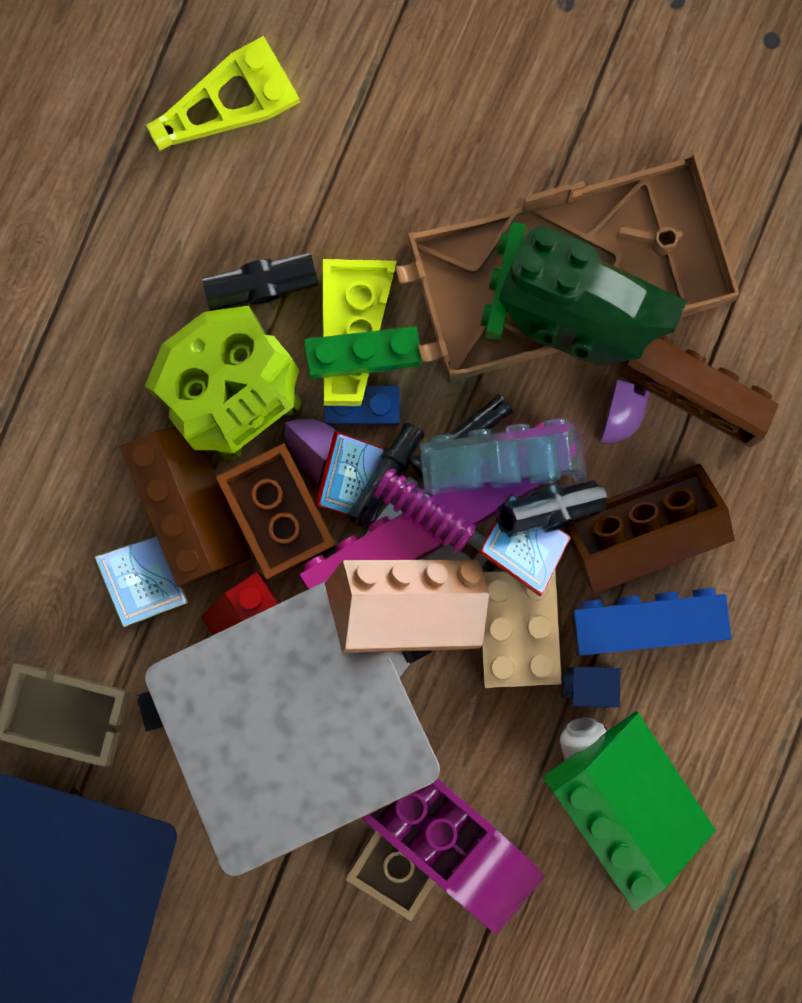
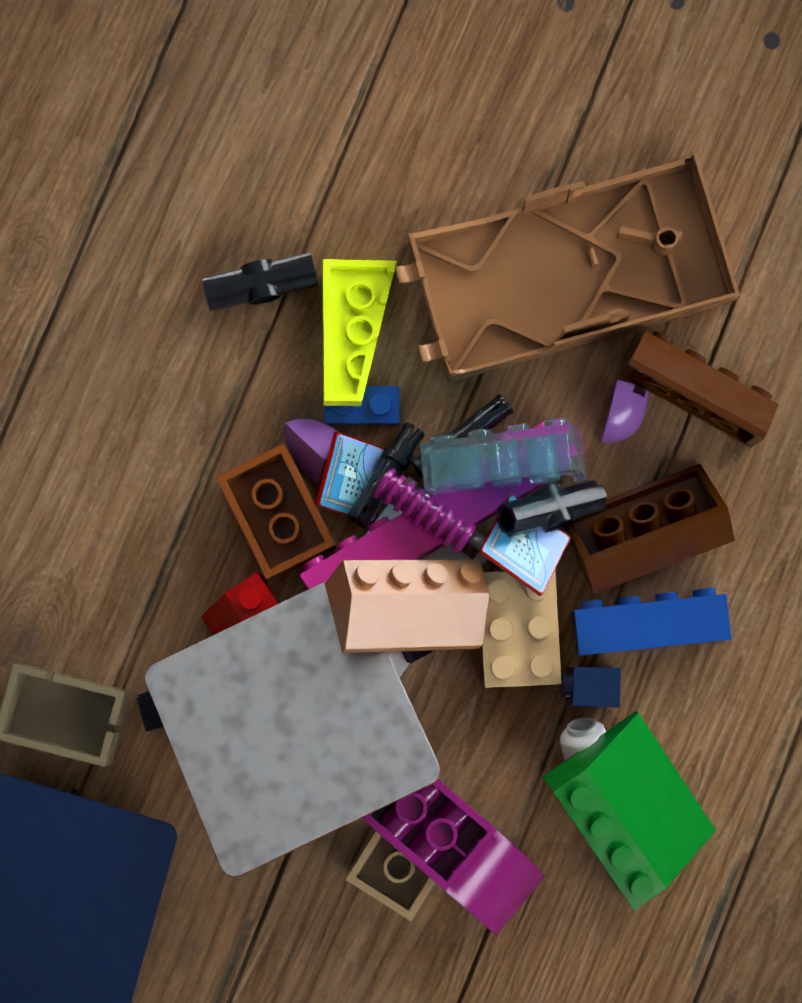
piece [92,535,188,628] -> none
reddish brown slope [119,426,251,588] -> none
neon yellow plate [145,36,300,151] -> none
lime brick [145,306,301,461] -> none
green plate [304,326,422,380] -> none
green plate [480,222,526,341] -> none
dark green slope [498,227,688,366] -> none

